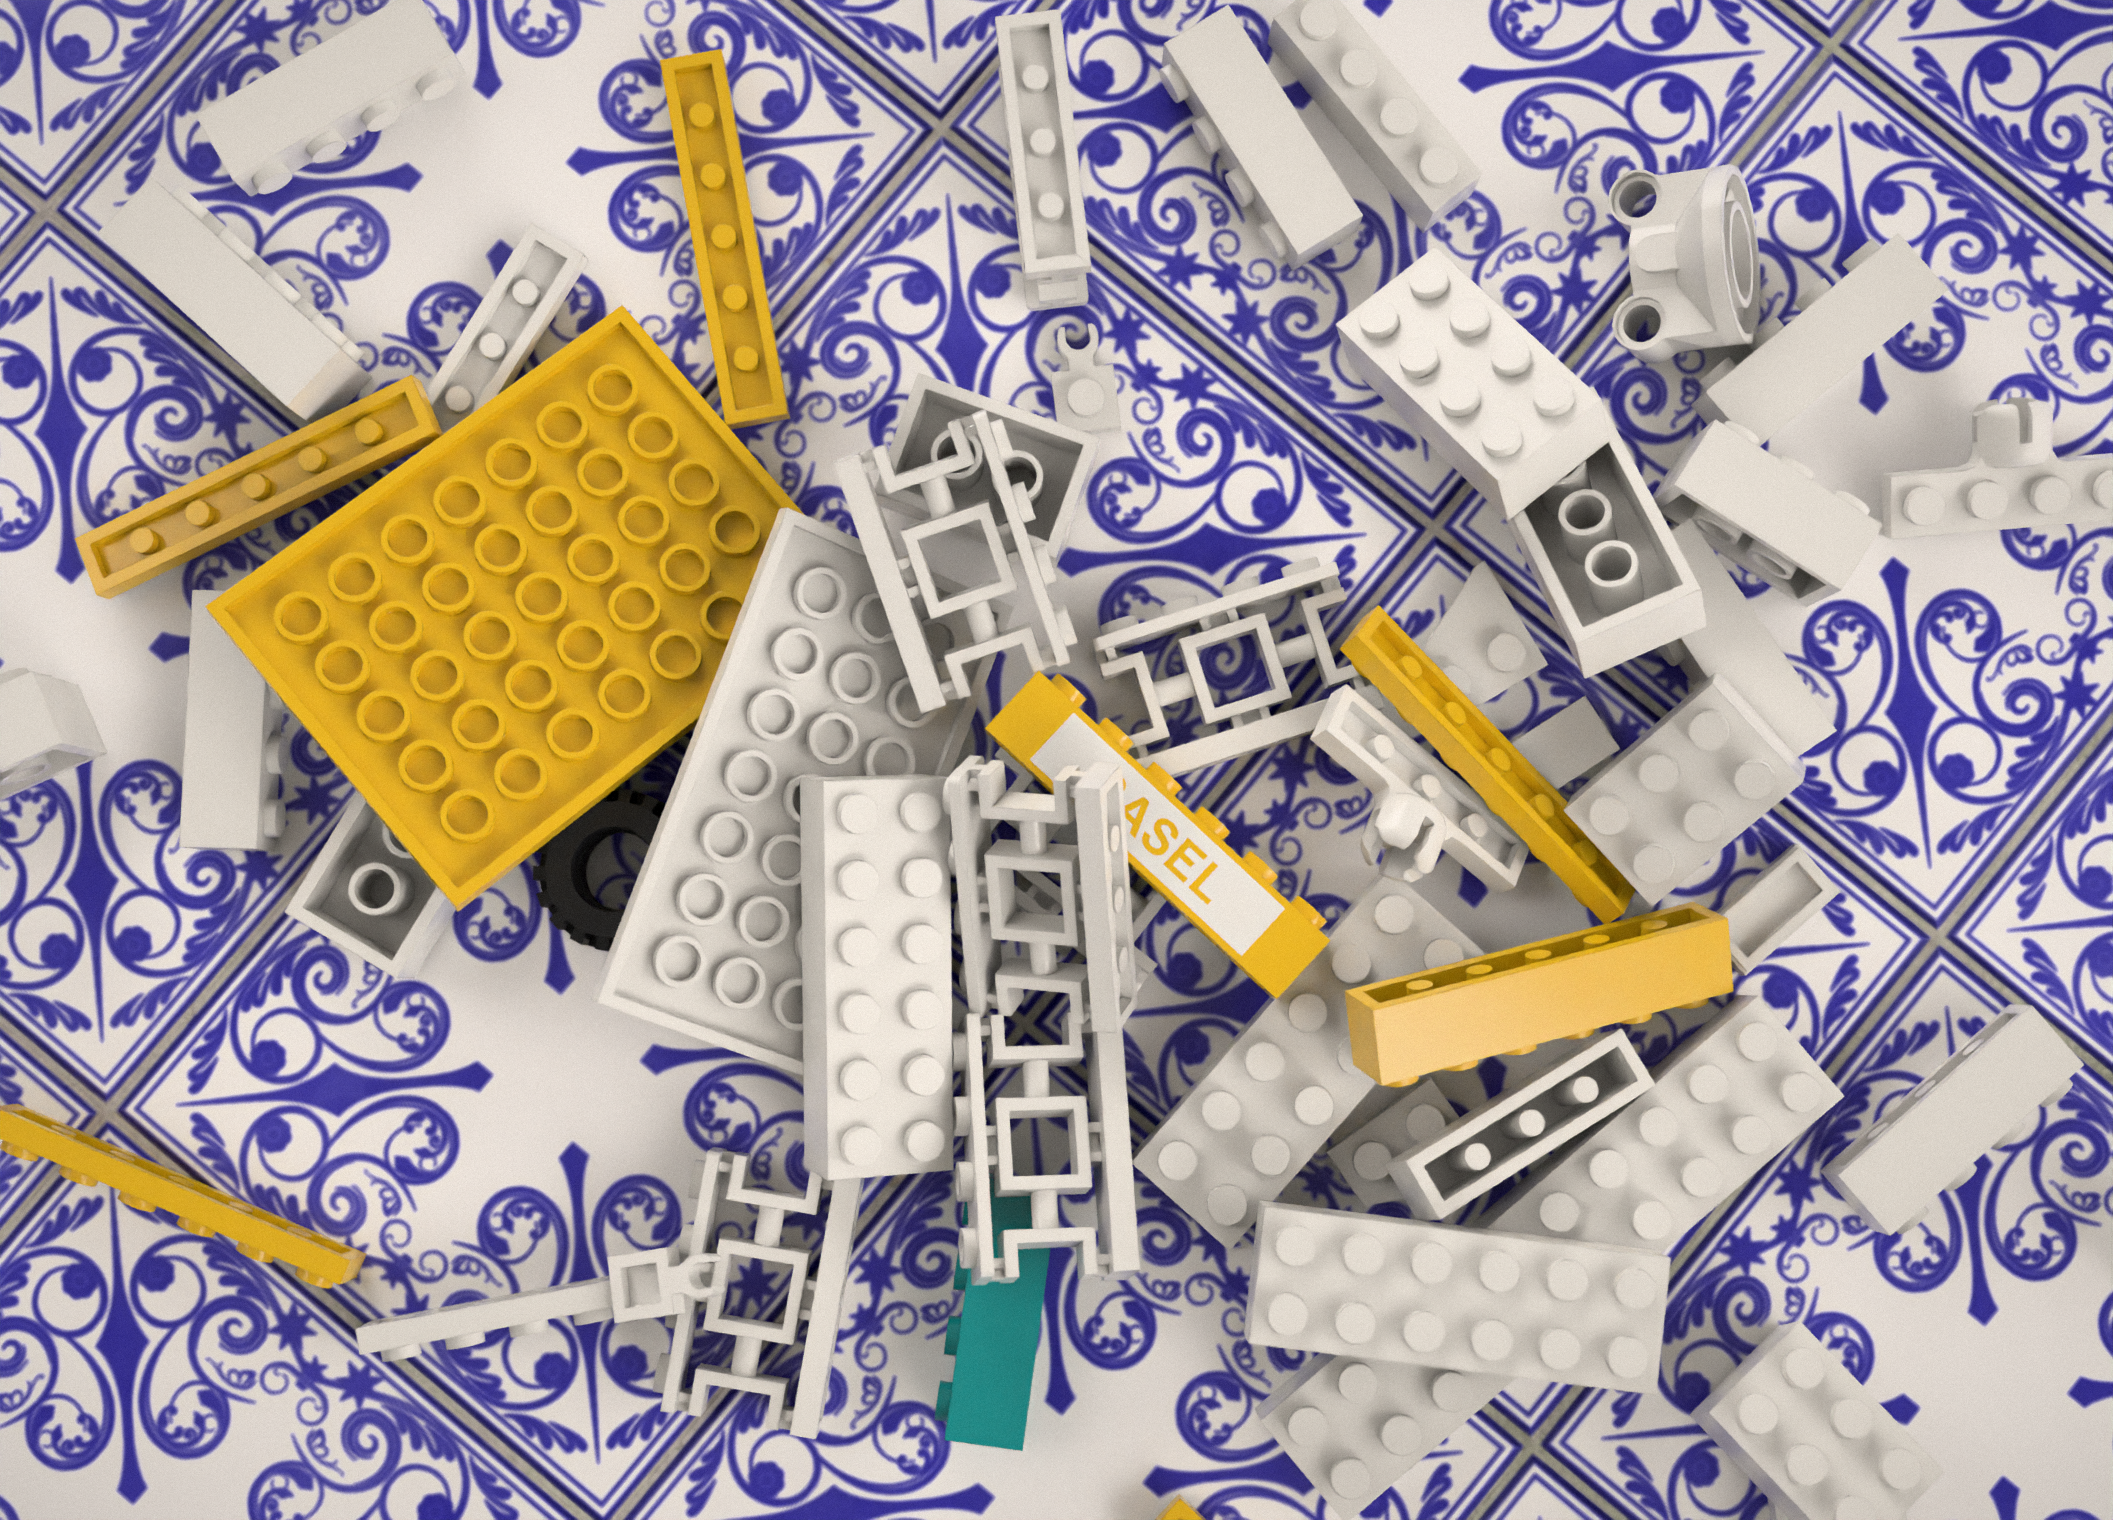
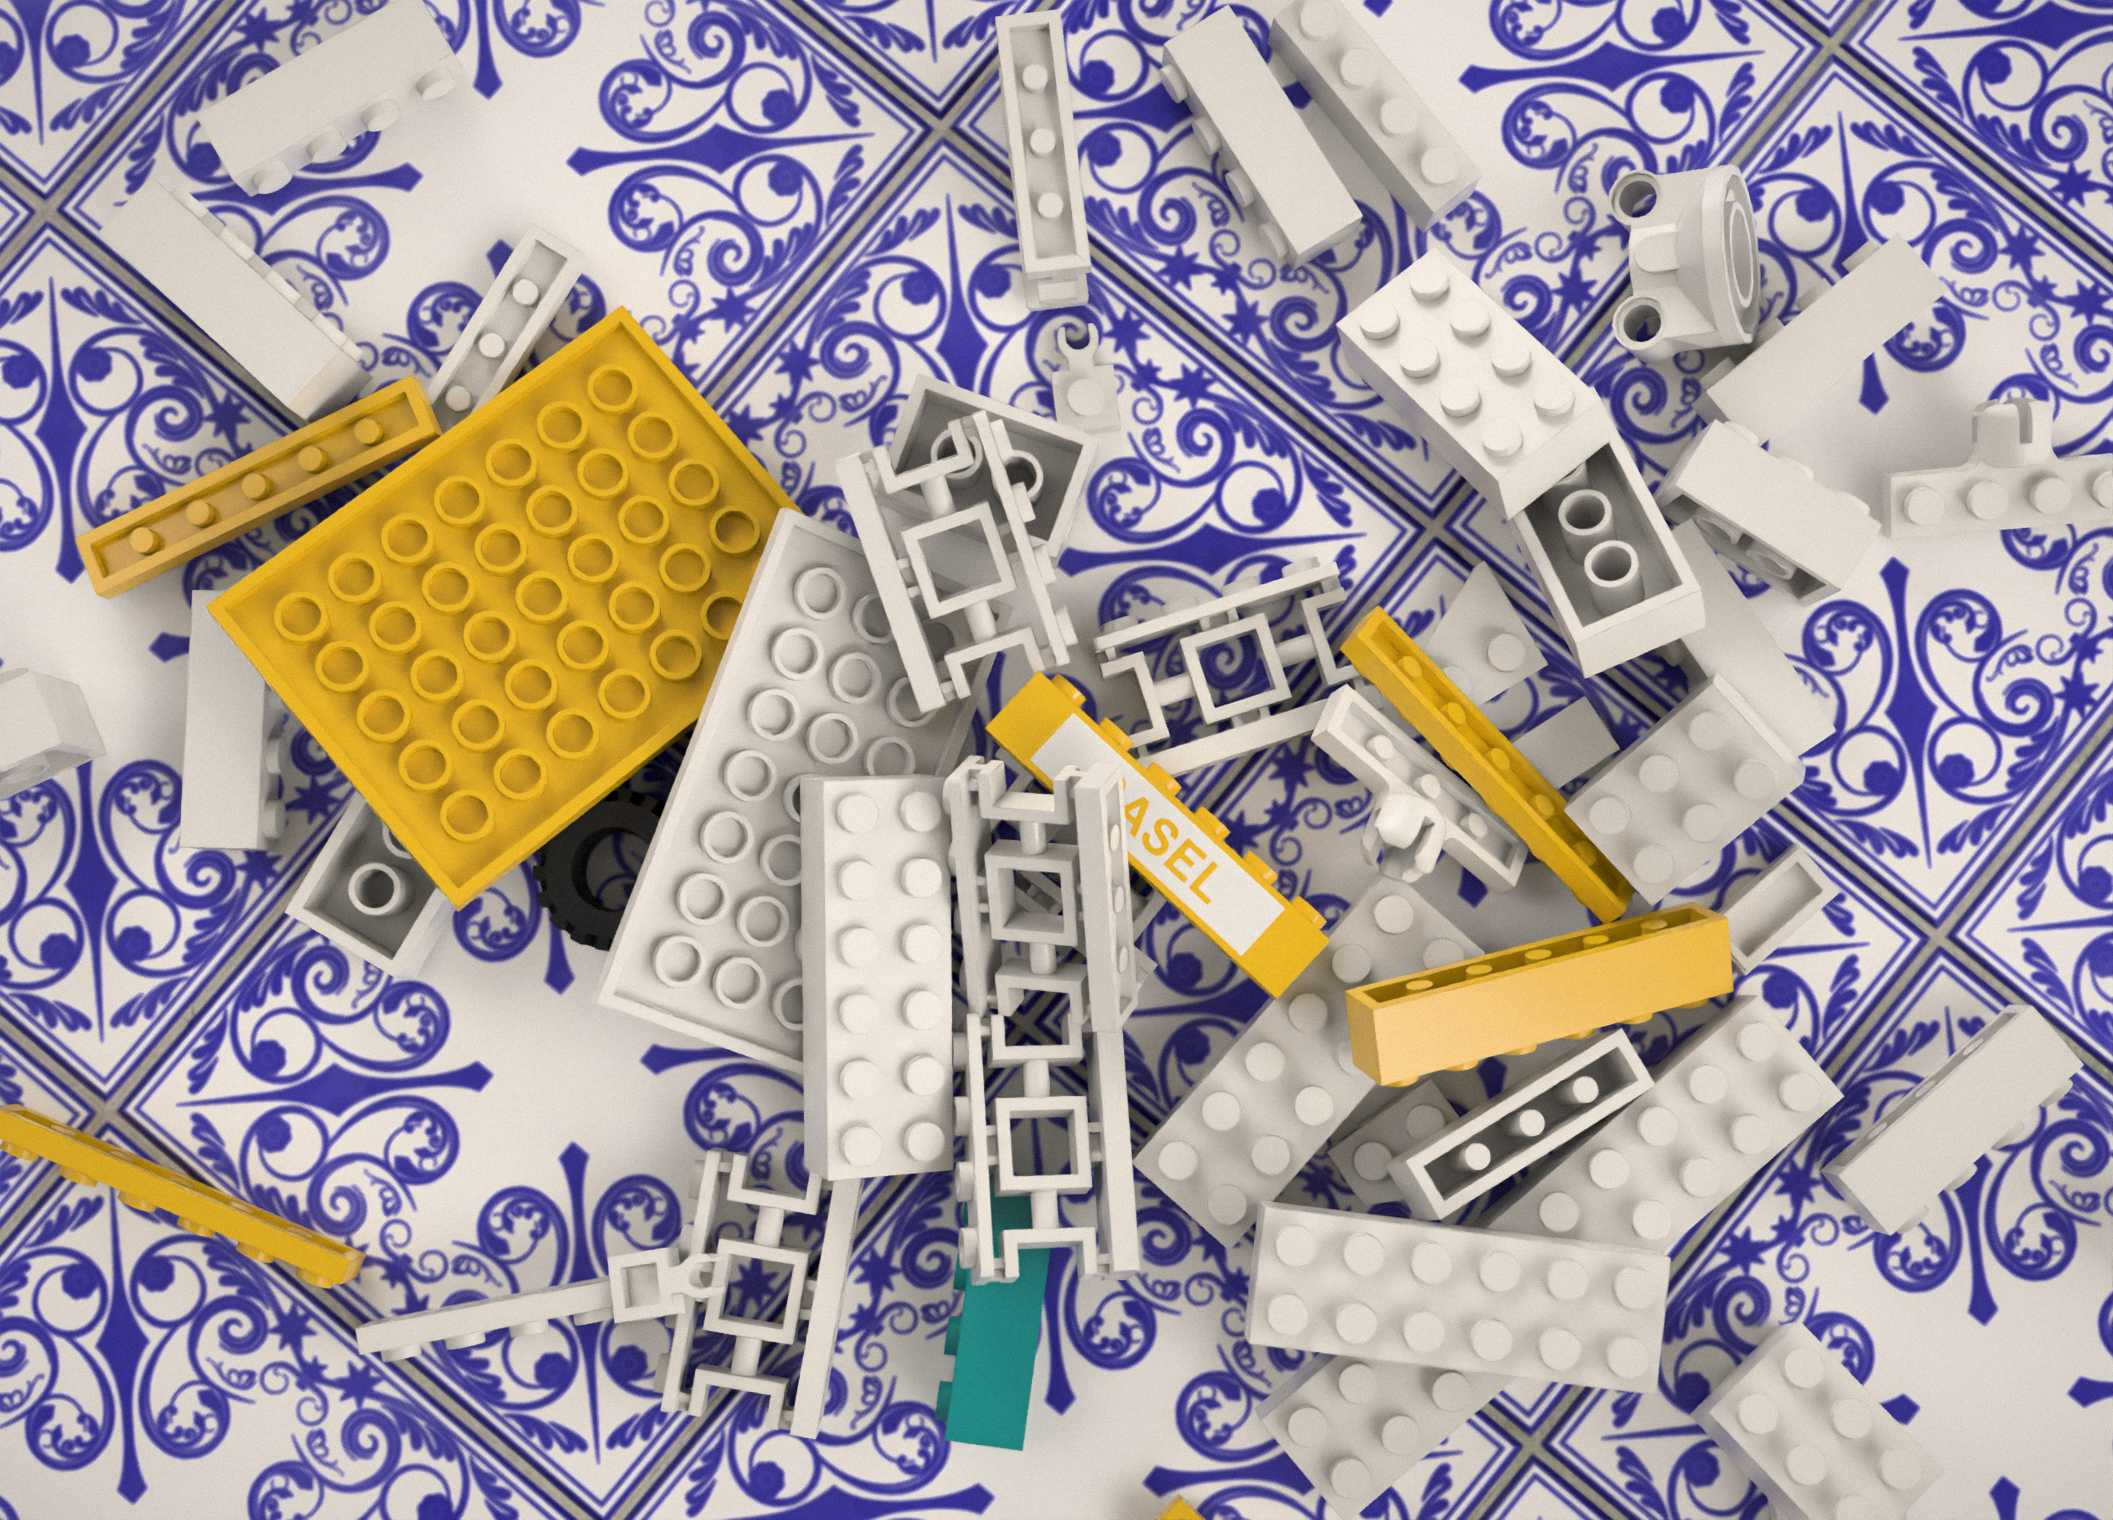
yellow plate [660,49,790,430] -> none

